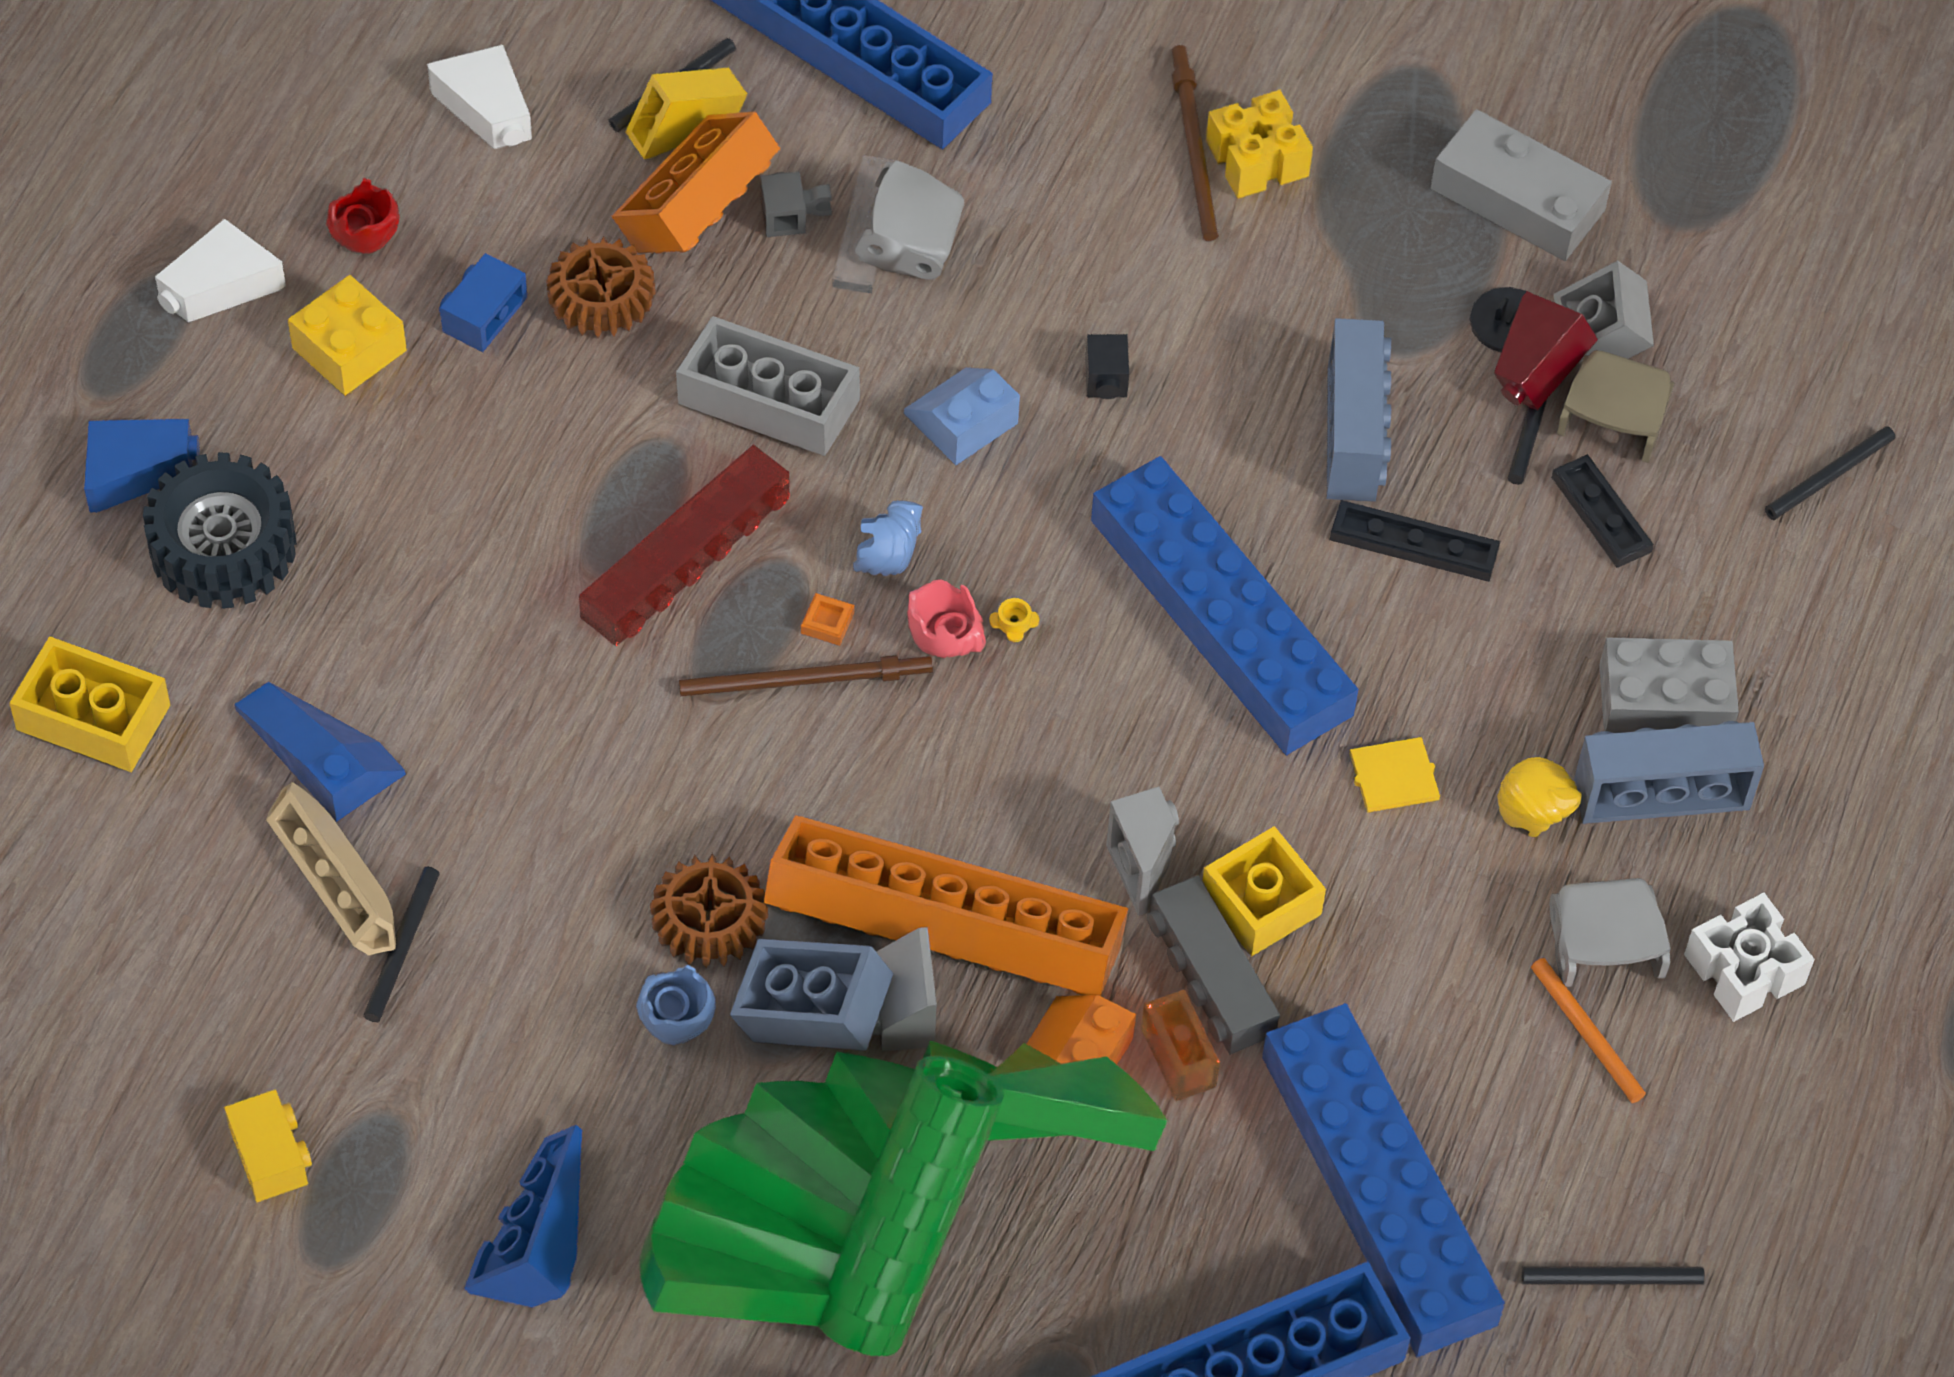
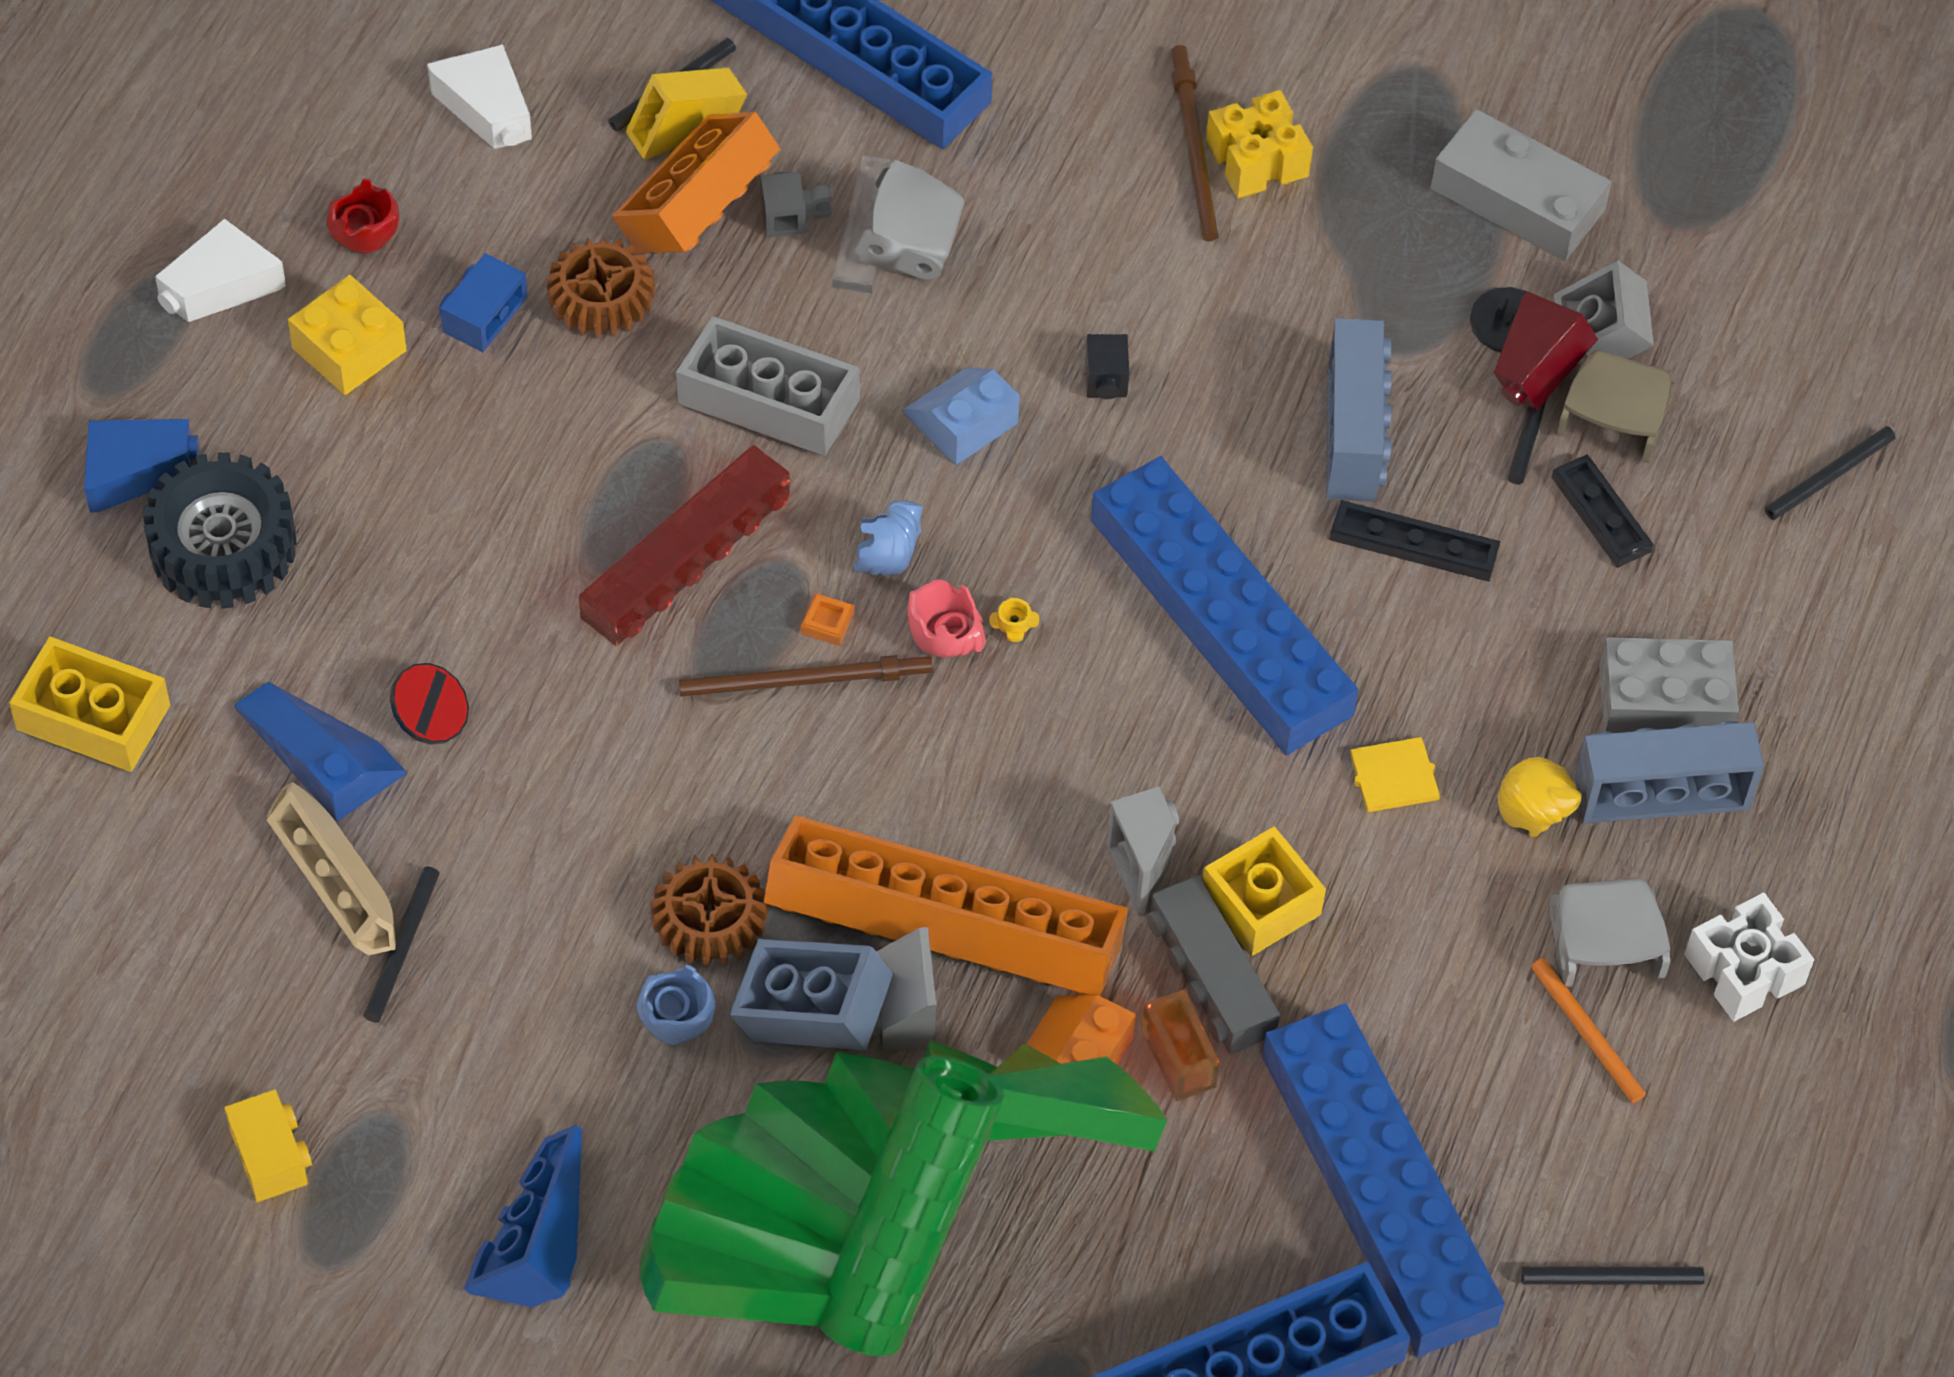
none -> red piece [390,663,469,745]

